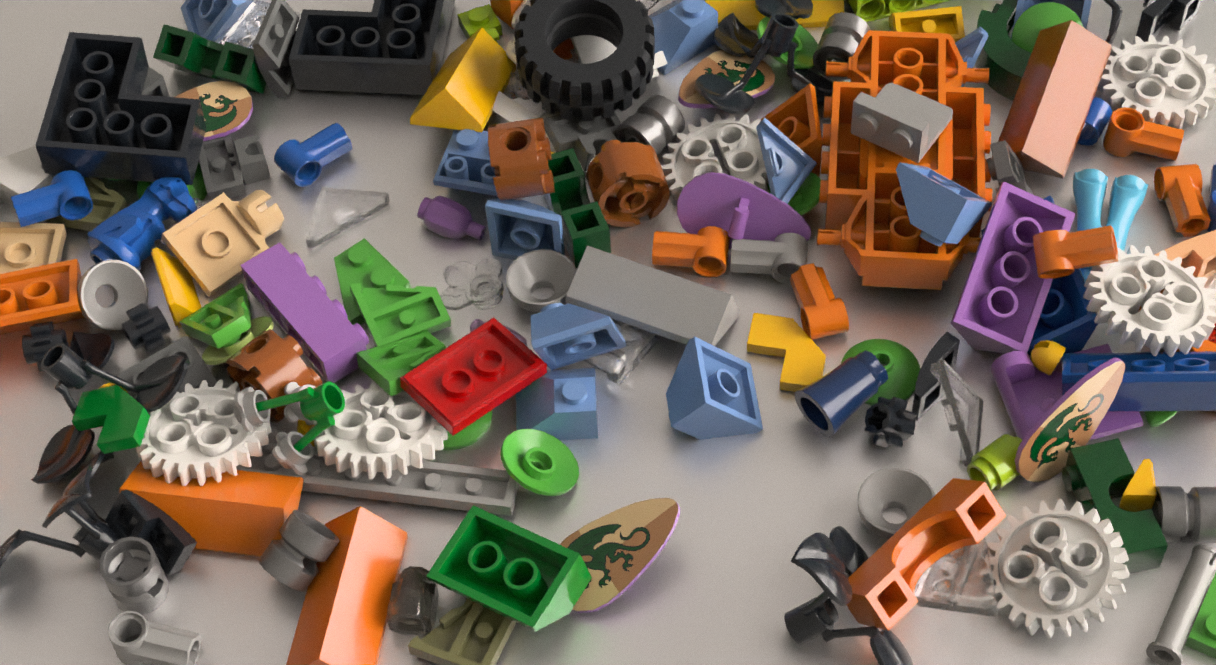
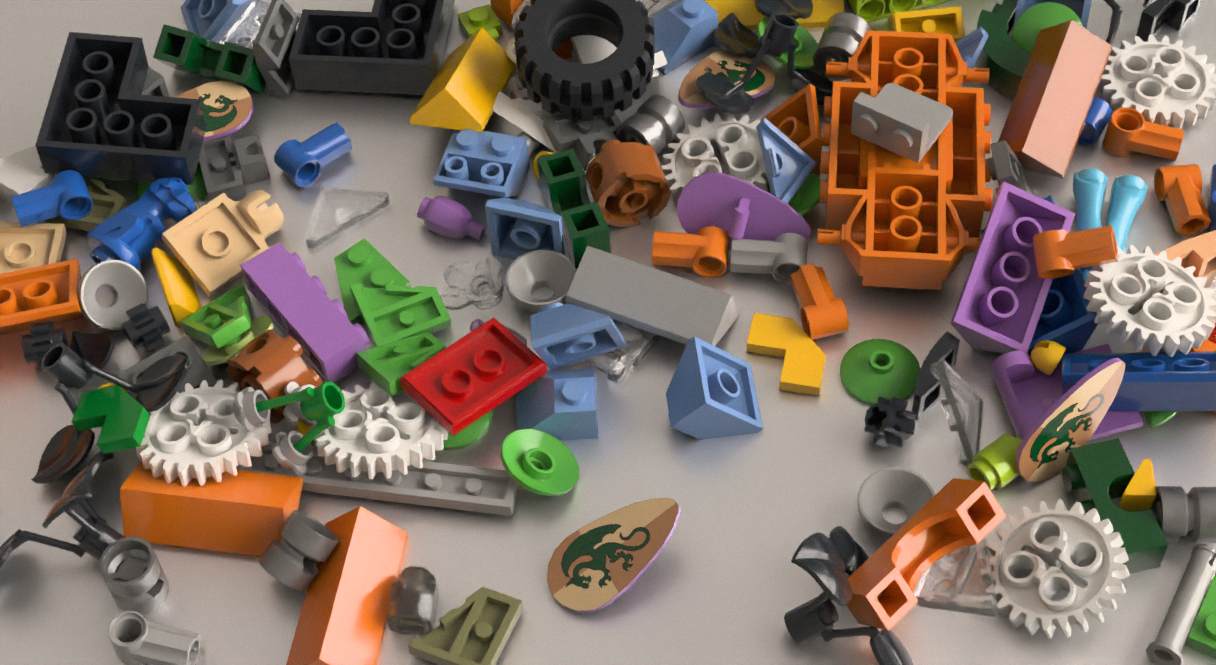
black slope [105,490,197,576] -> none
green slope [426,505,592,632] -> none
dark orange brick [488,118,555,201] -> none
dark blue plant [795,350,888,437] -> none
medium blue slope [896,162,992,247] -> none

